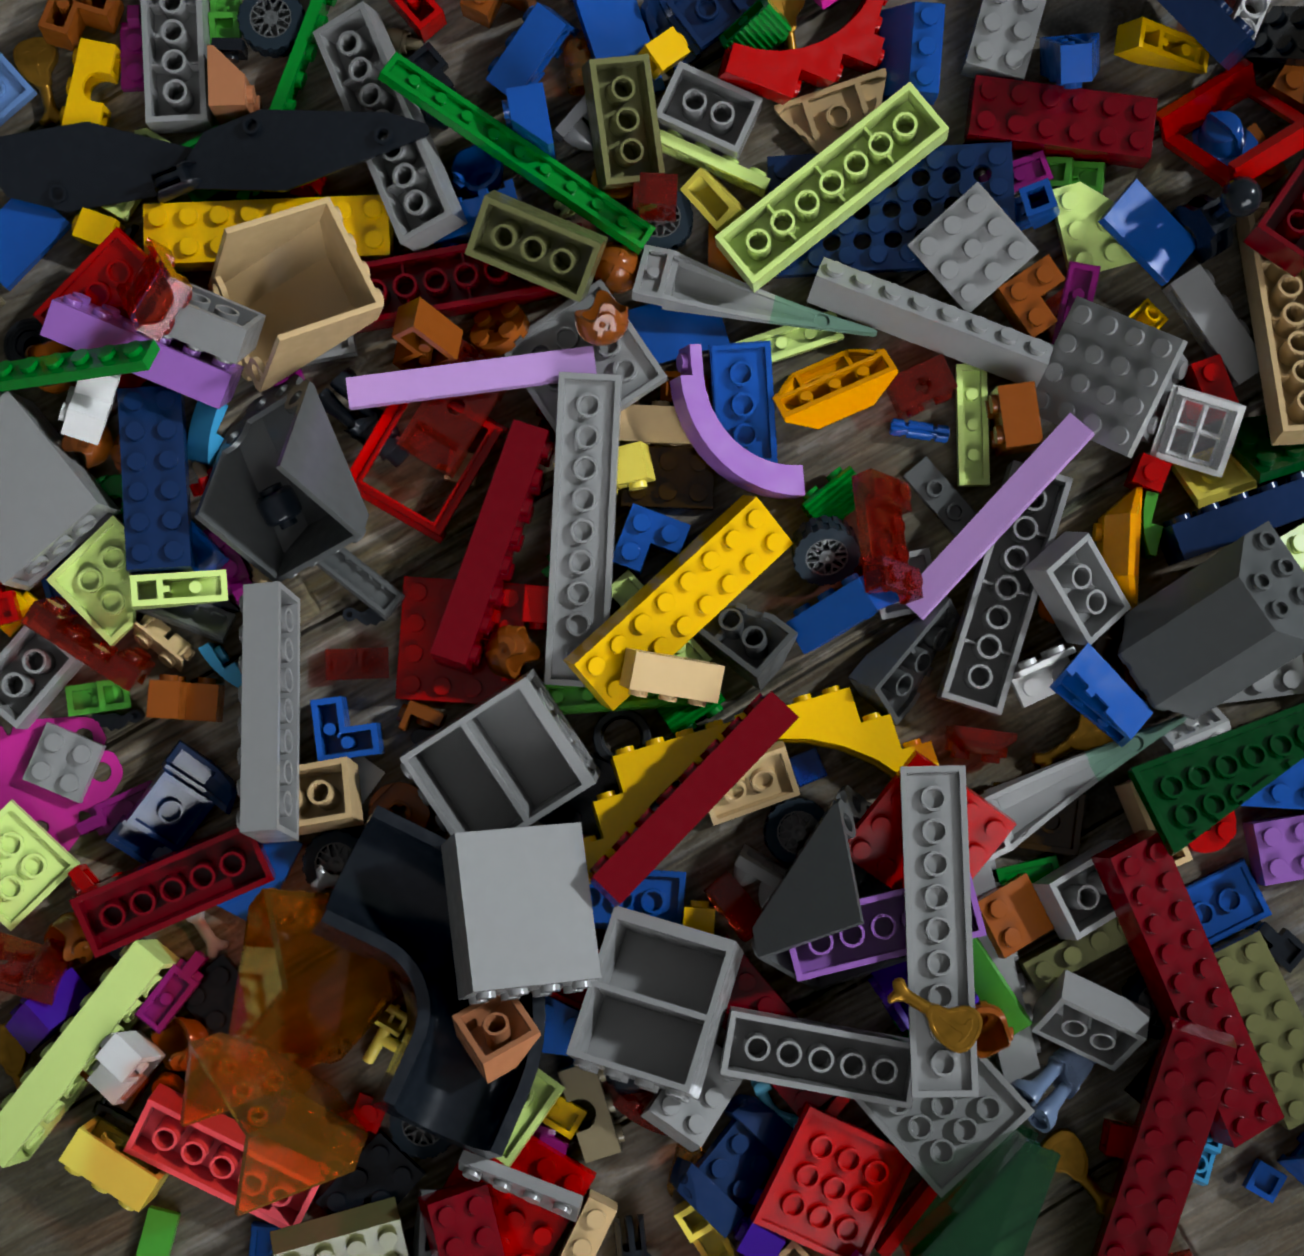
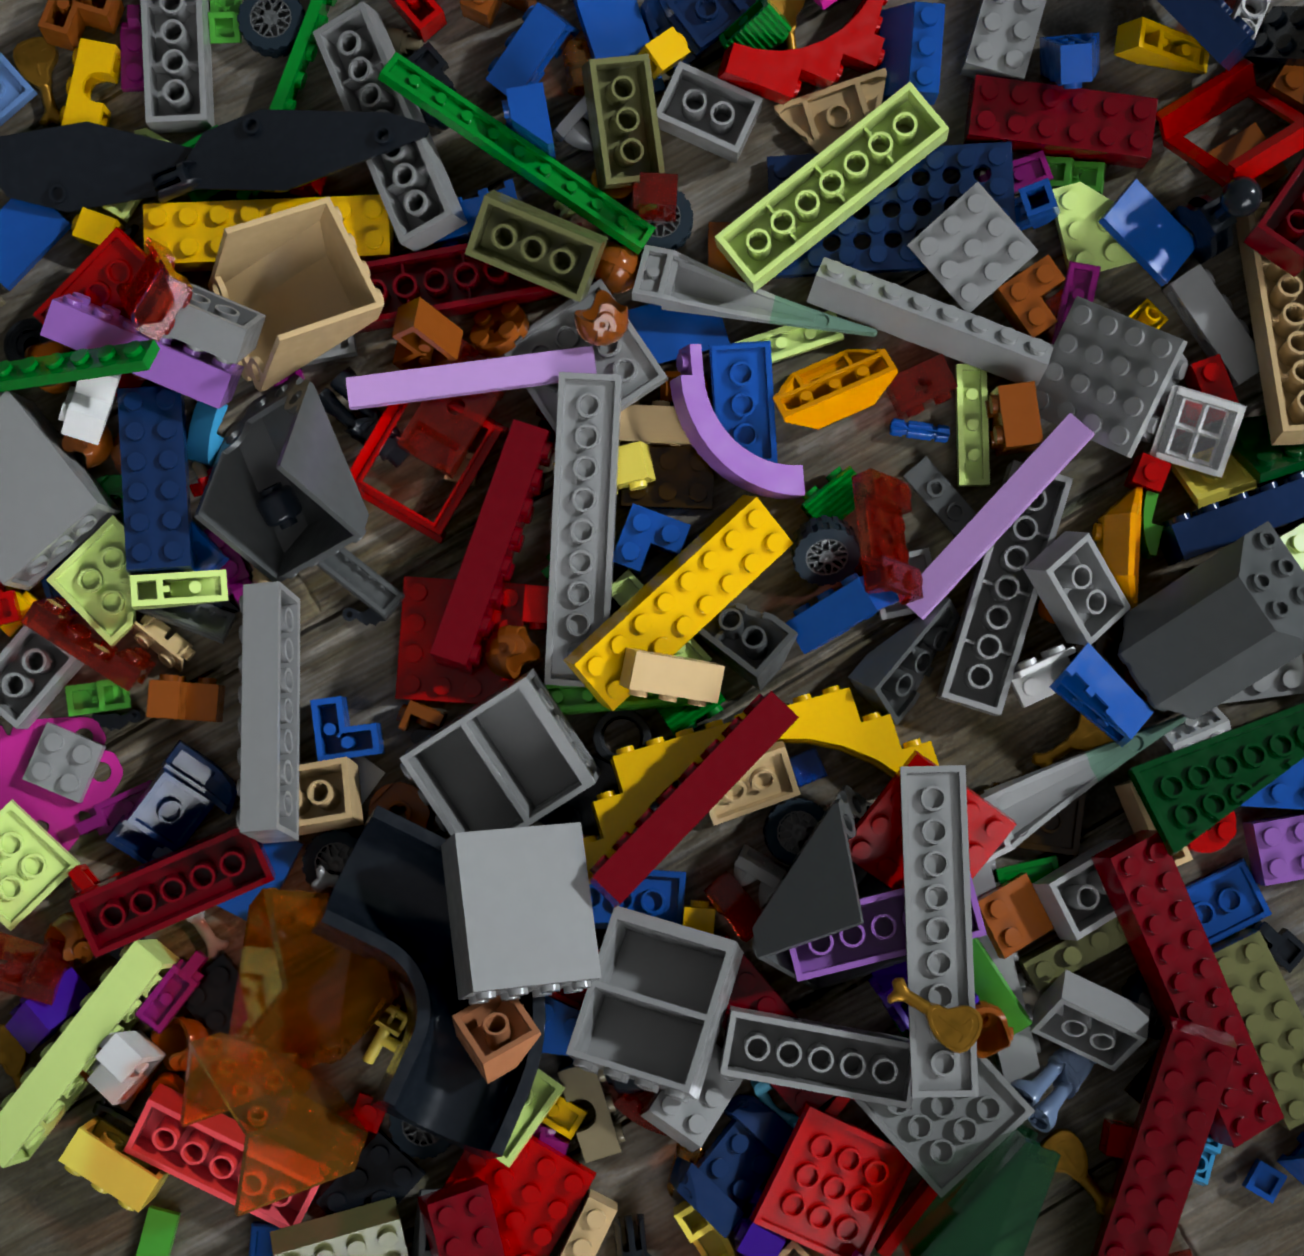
dark azure slope [198,642,242,688] -> none
nougat slope [207,45,262,125] -> none
black plate [211,38,248,64] -> none
clear red slope [324,647,389,681] -> none
blue cap [451,144,504,197] -> none
light grey wing [458,1149,584,1223] -> none
yellowish green plate [659,129,770,198] -> none
light yellow brick [680,167,747,232] -> none
clear red slope [945,725,1018,764] -> none
blue piece [1192,111,1259,166] -> none

